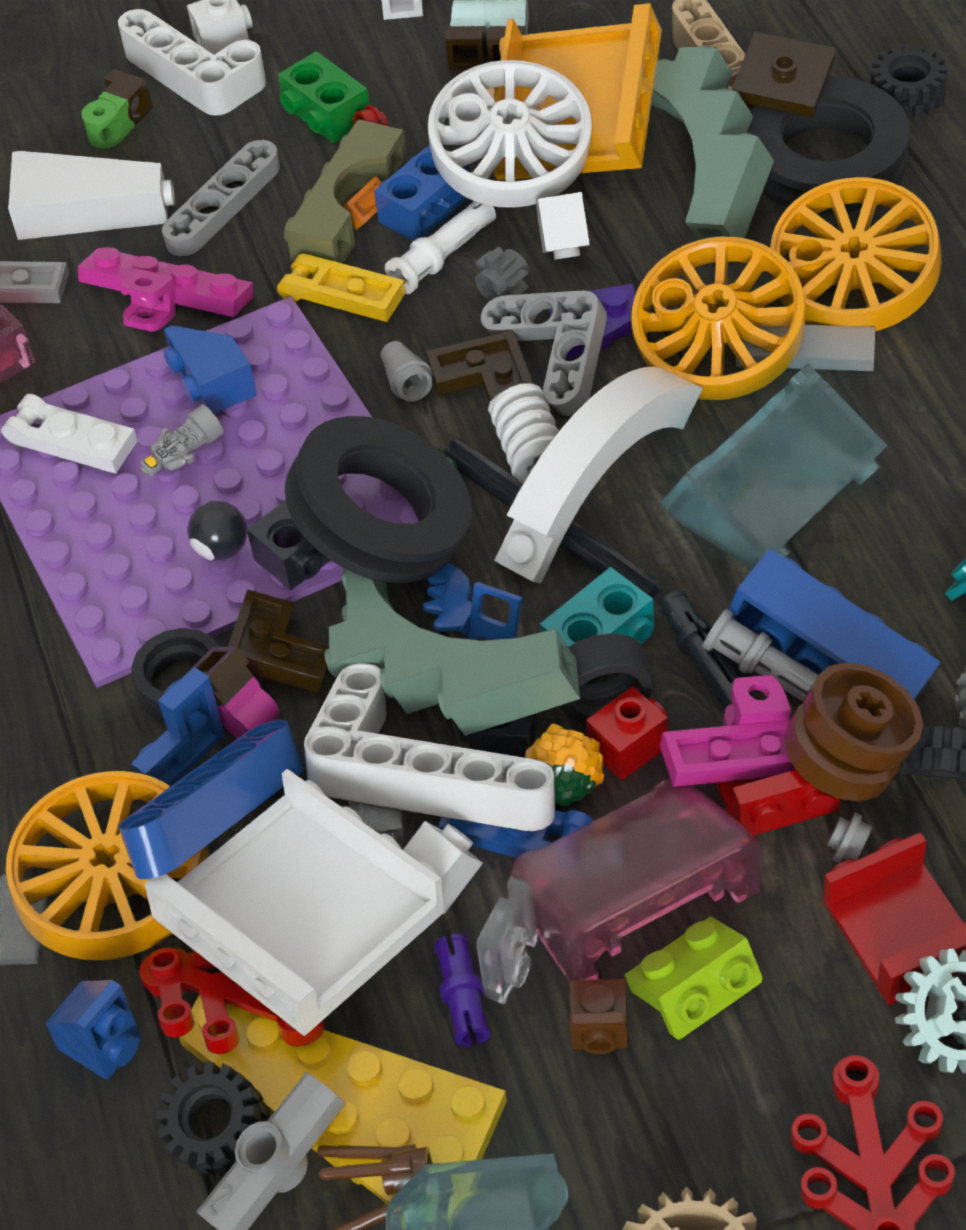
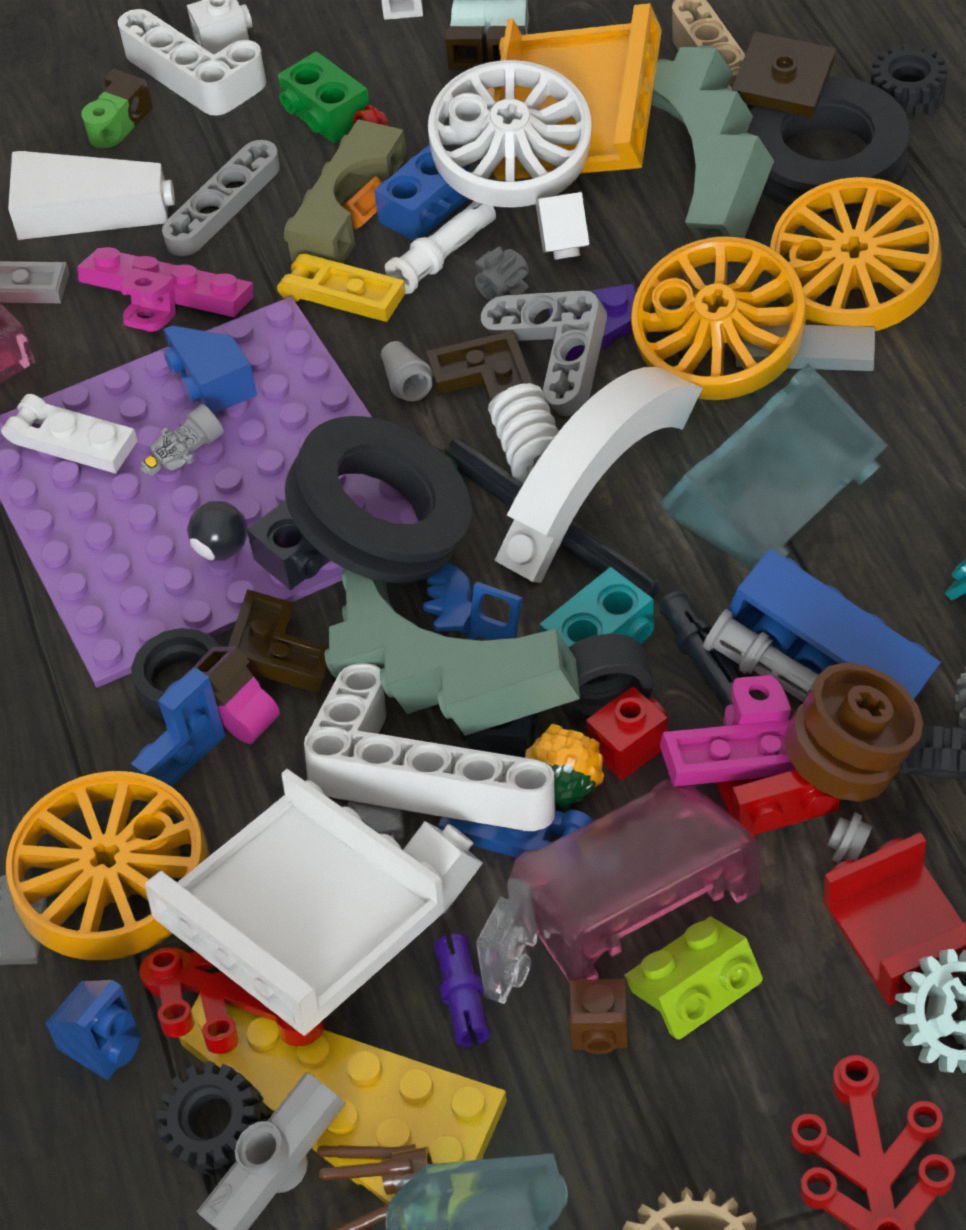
blue beam [118,720,303,879] -> none

